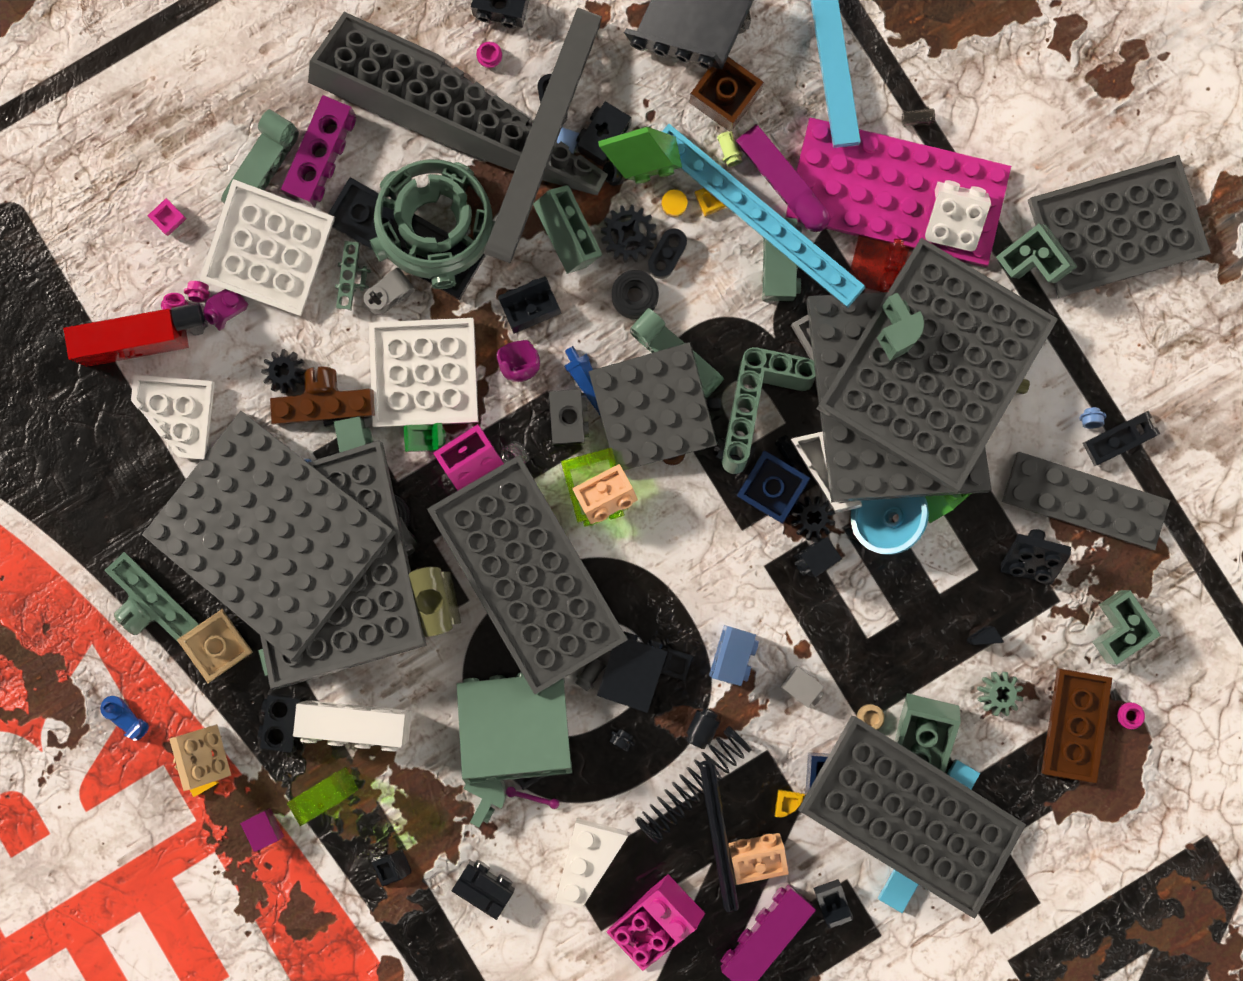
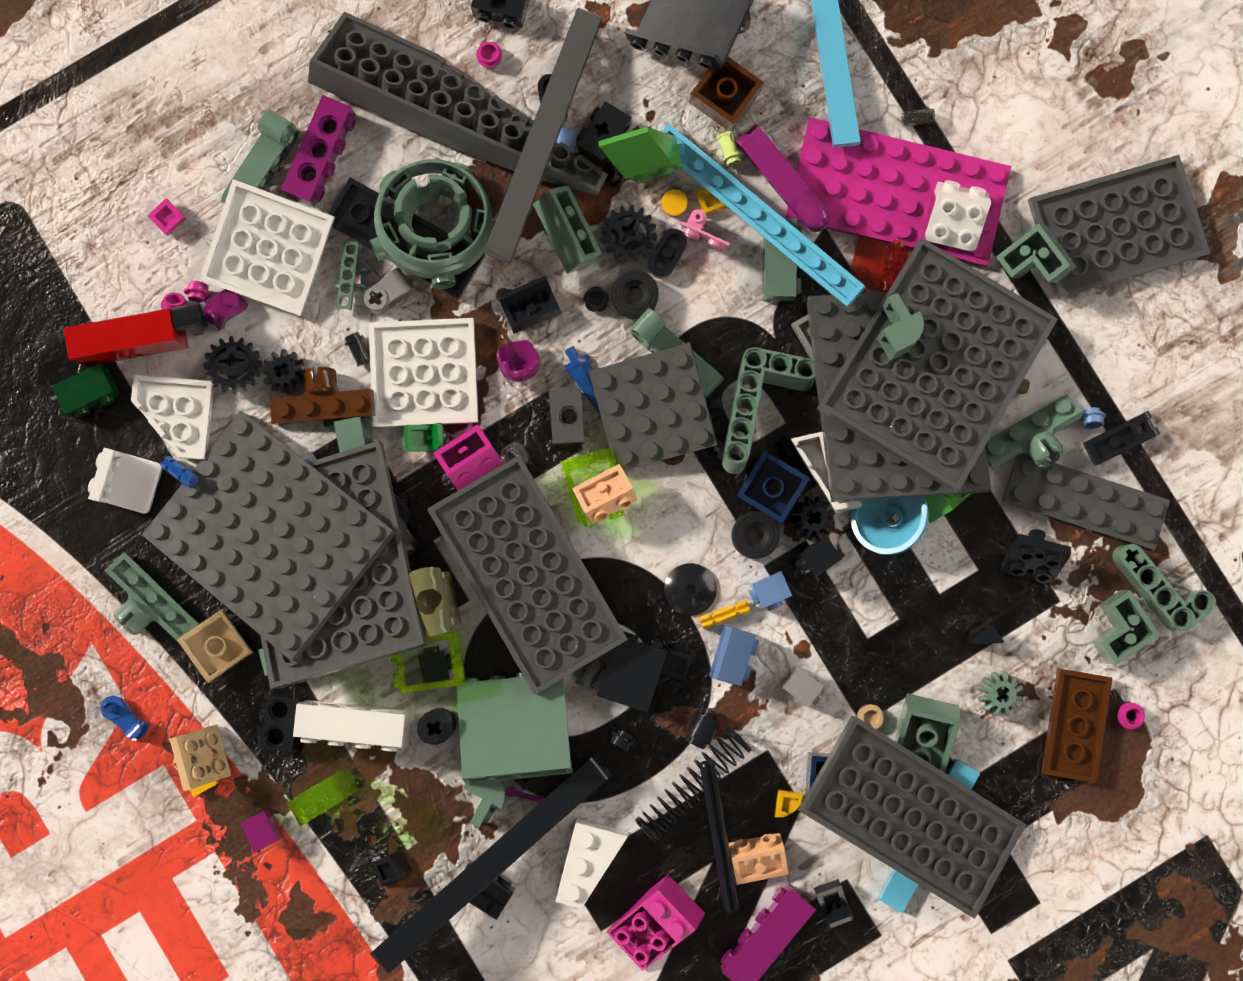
none -> dark green brick [51,363,121,419]
none -> white bracket [88,448,163,514]
none -> blue axle [161,456,199,488]
none -> black gear [203,336,262,394]
none -> black pin [344,332,370,367]
none -> black beam [370,754,613,975]
none -> clear neon green window [390,631,466,694]
none -> black piece [417,708,456,745]
none -> black brick [418,645,455,687]
none -> black plate [583,287,609,312]
none -> black dish [664,563,717,616]
none -> bright pink hinge [680,209,730,252]
none -> yellow axle [699,600,750,630]
none -> black tyre [731,511,780,559]
none -> medium blue brick [748,571,792,611]
none -> sand green plate [985,394,1083,469]
none -> sand green beam [1112,544,1216,631]

